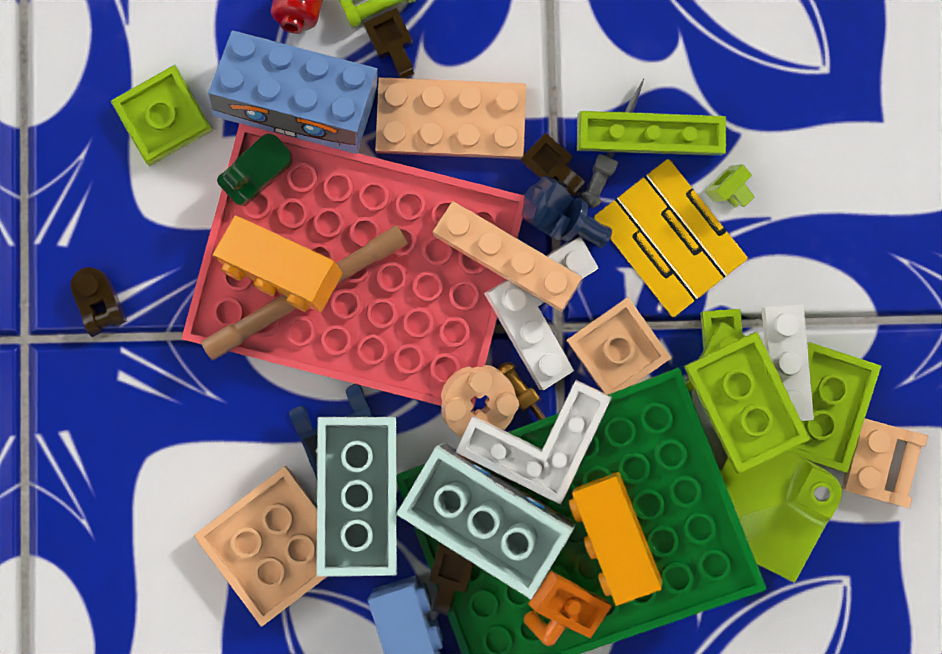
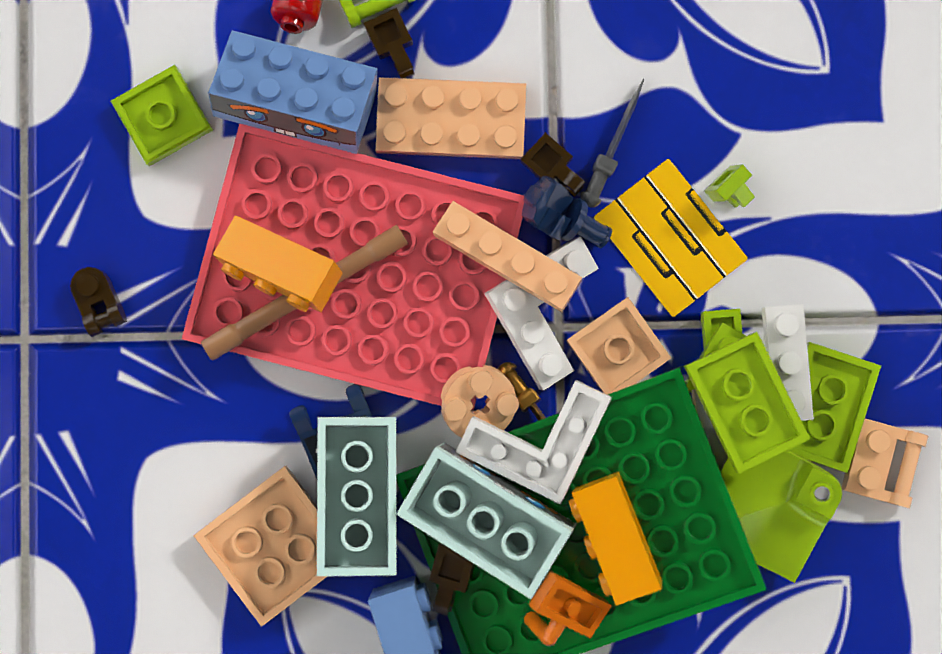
dark green piece [217,134,293,207] -> none
lime plate [577,111,726,156] -> none

